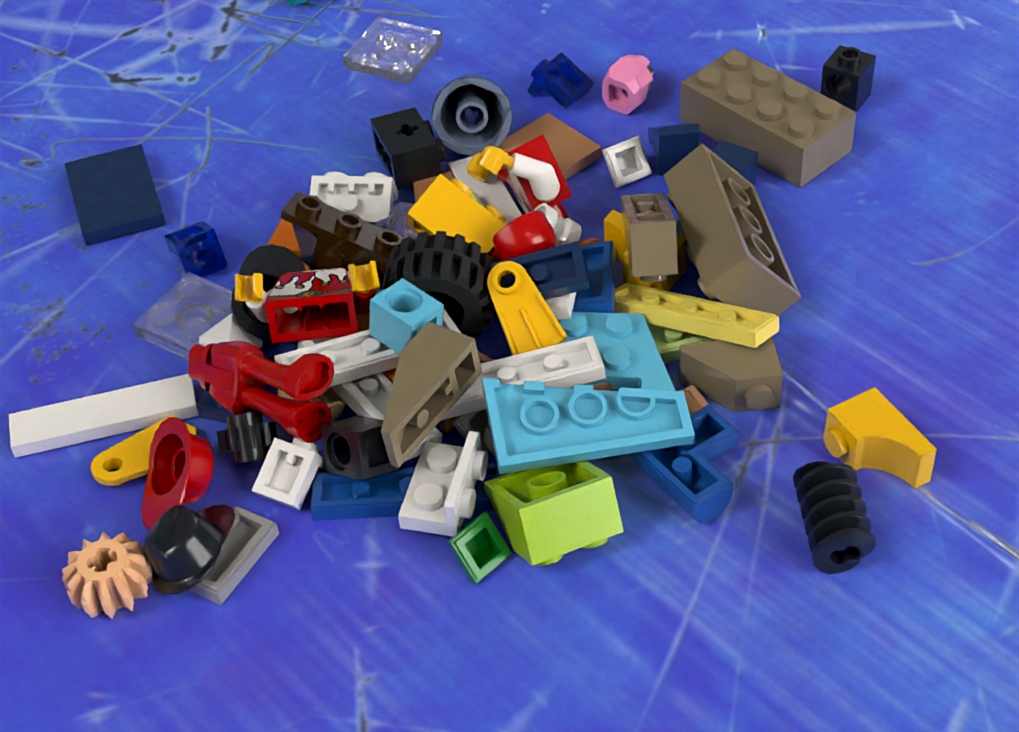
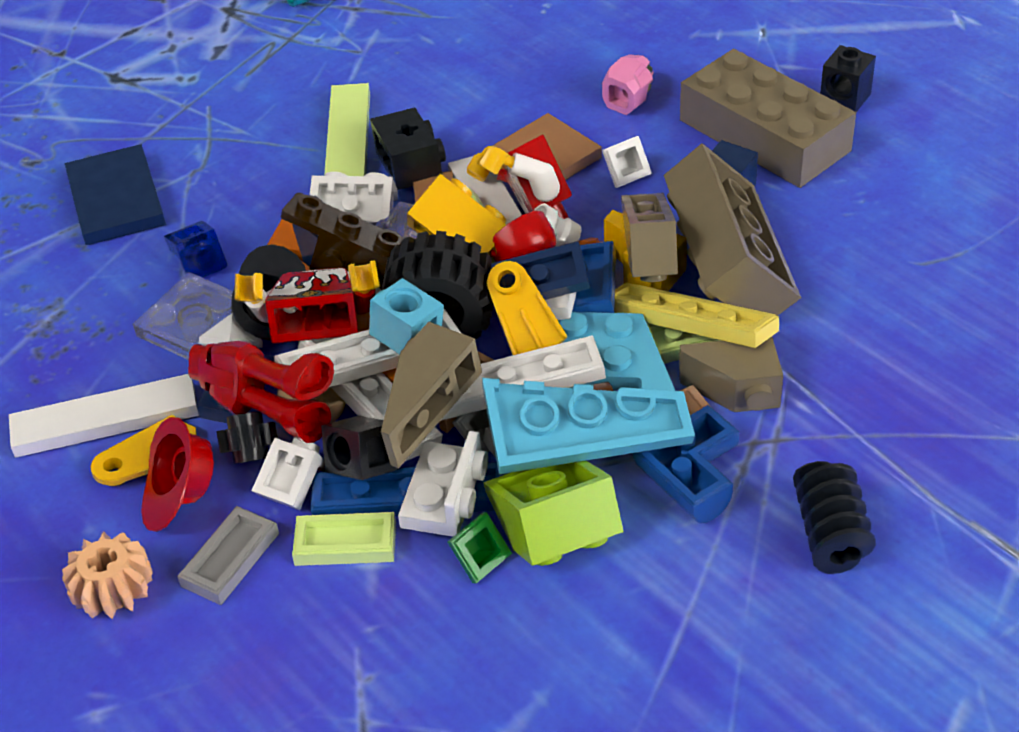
black piece [144,504,236,595] -> none
clear plate [343,17,443,84] -> none
sand blue cone [432,73,512,156] -> none
clear blue bracket [527,52,594,110] -> none
dark blue slope [648,123,700,176] -> none
yellow arch [823,387,937,489] -> none
none -> yellowish green tile [292,512,396,566]
none -> yellowish green tile [324,83,370,176]

